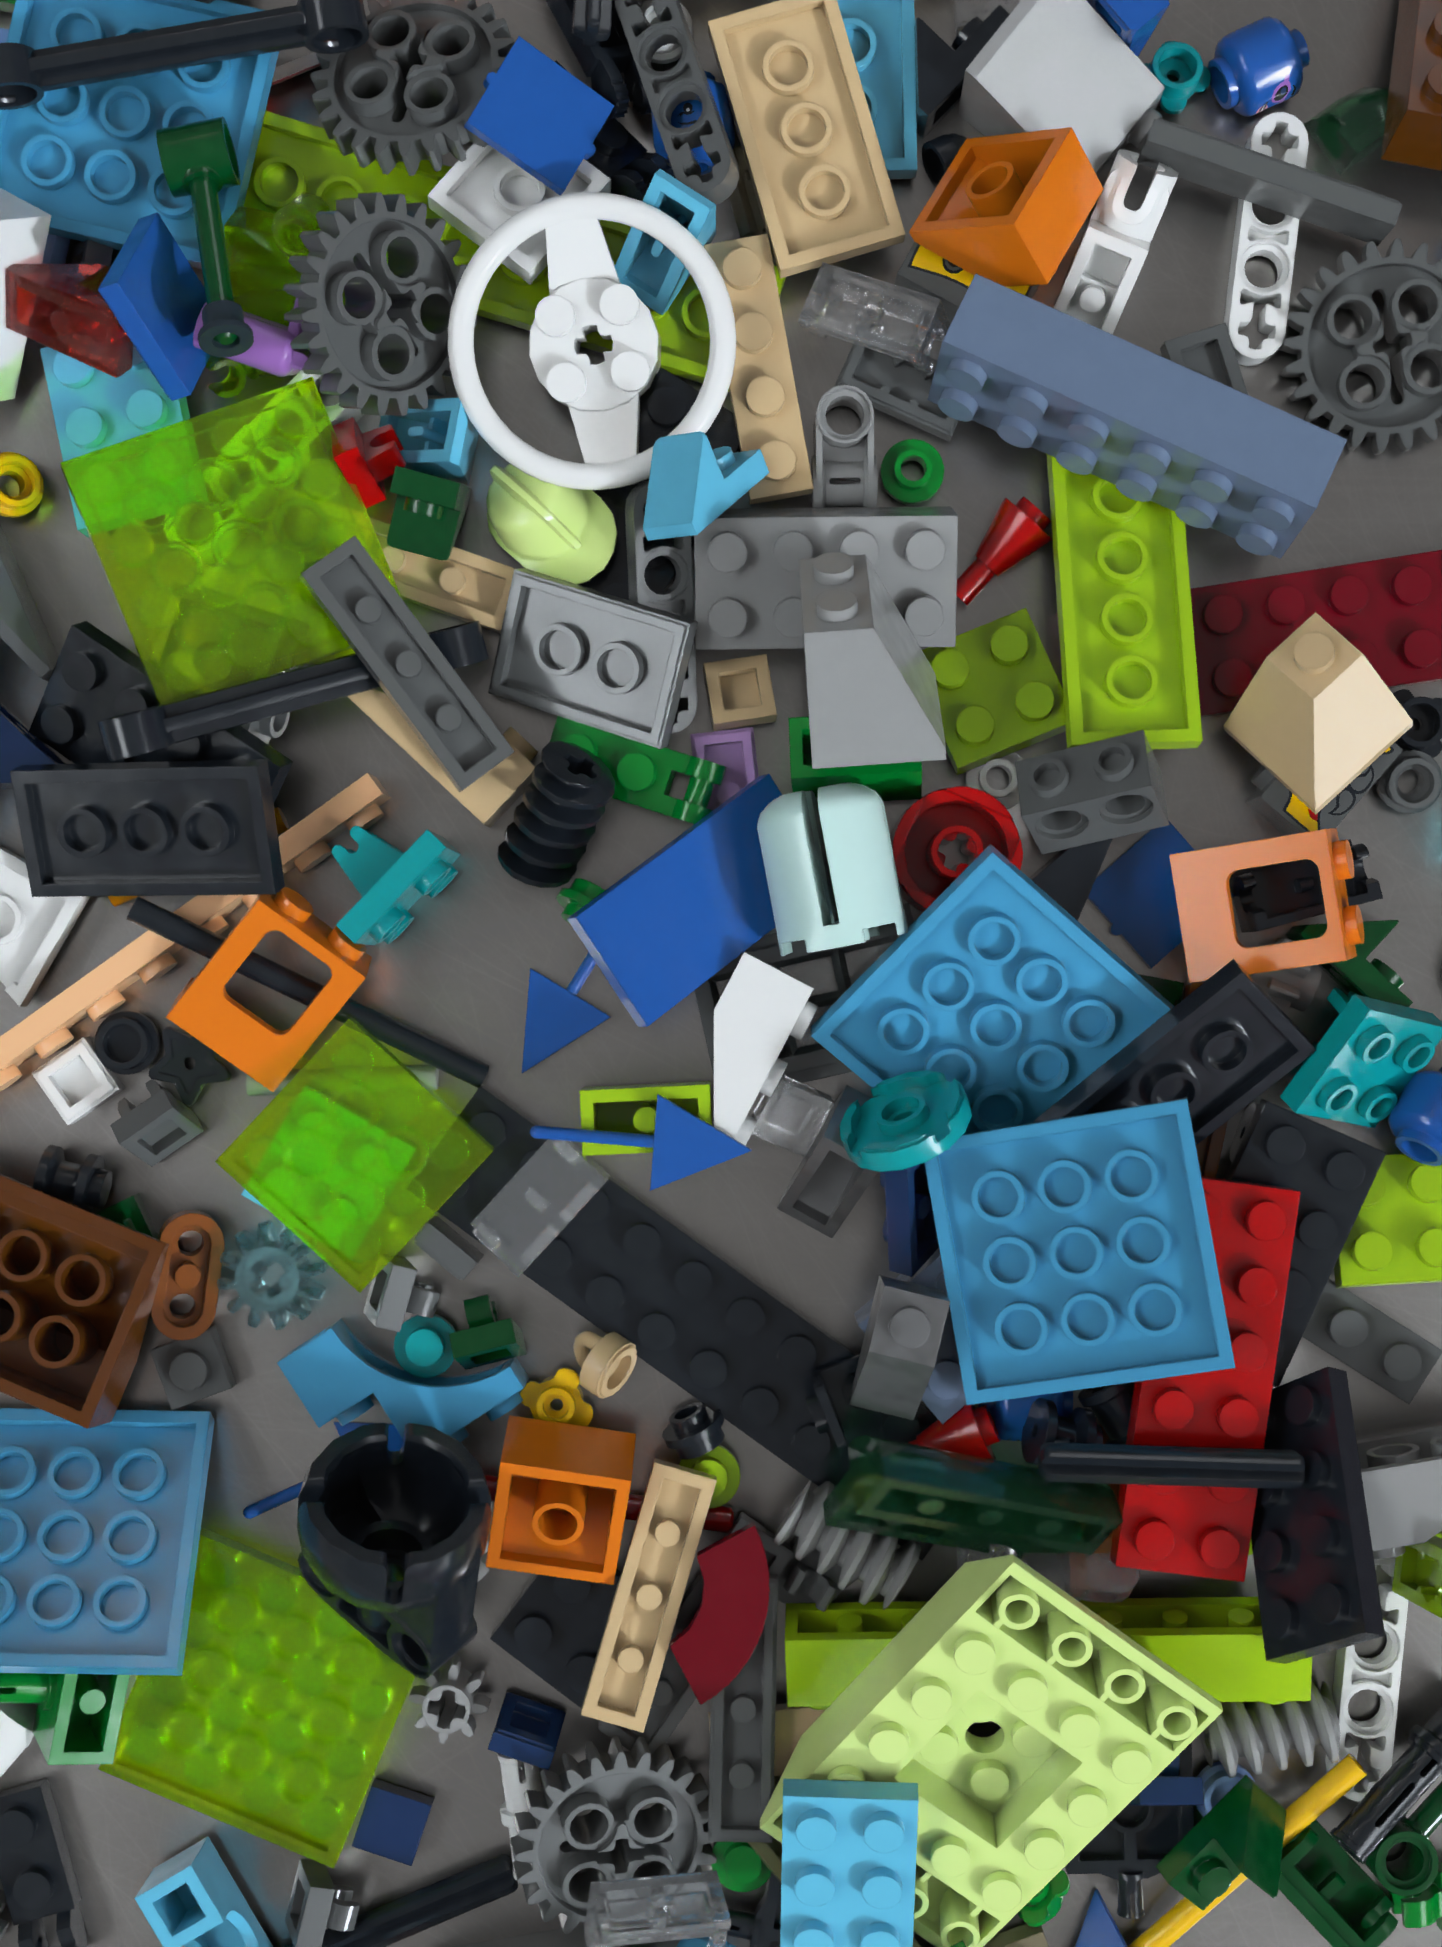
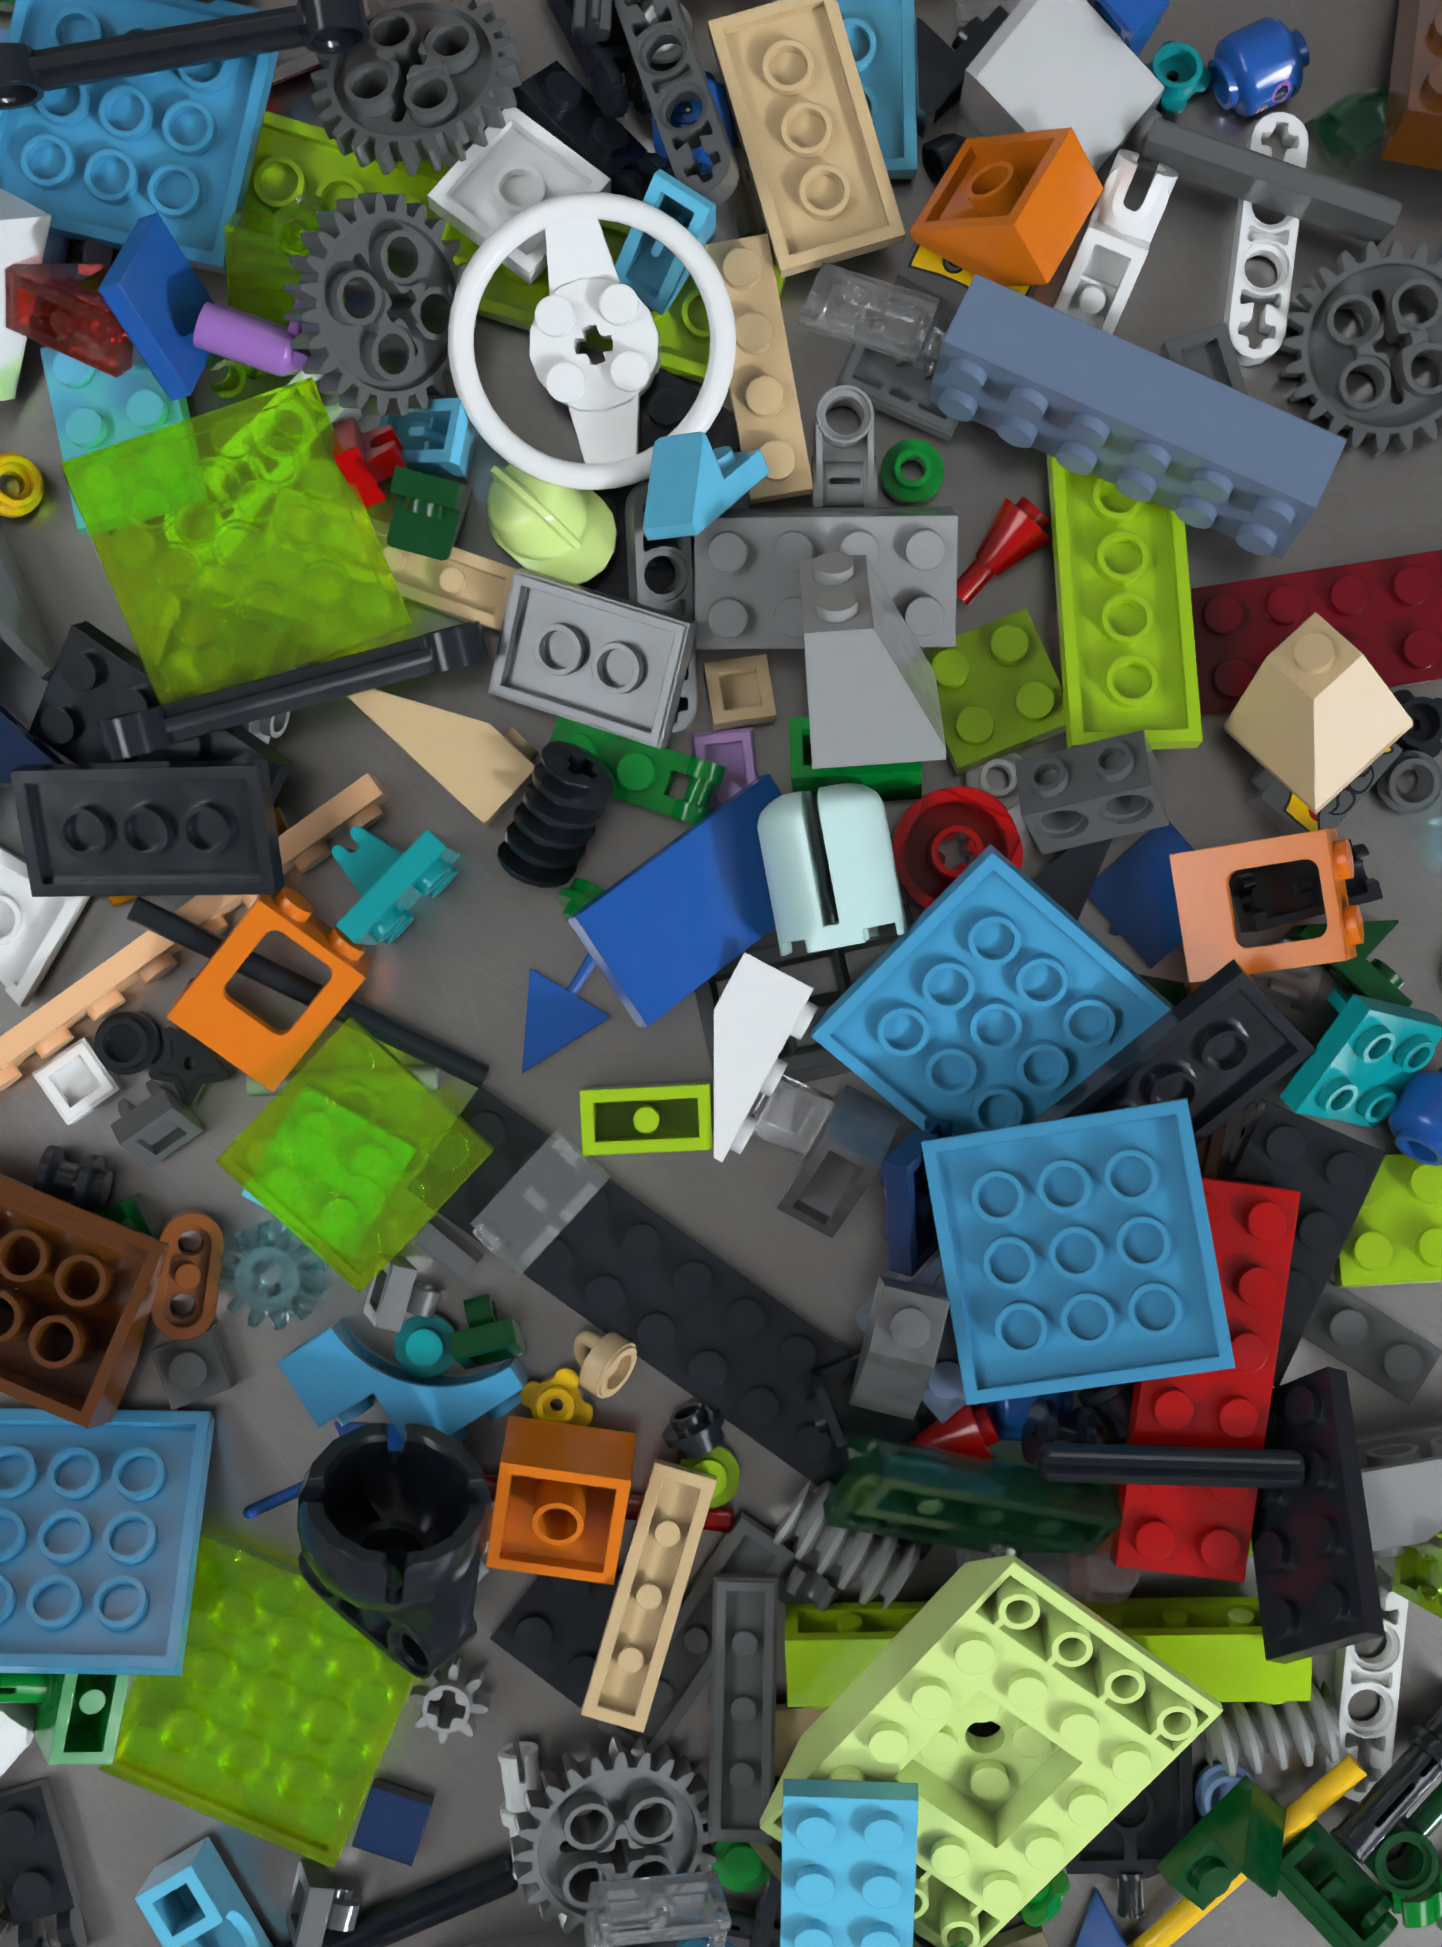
dark green piece [156,116,254,357] -> none
dark grey plate [299,536,515,792] -> none
blue piece [464,36,614,195] -> none
dark blue tile [488,1692,566,1770] -> none
blue piece [530,1094,752,1191] -> none
dark red tile [670,1522,770,1705] -> none
teal plate [839,1070,972,1172] -> none
dark blue tile [1127,1755,1204,1806] -> none

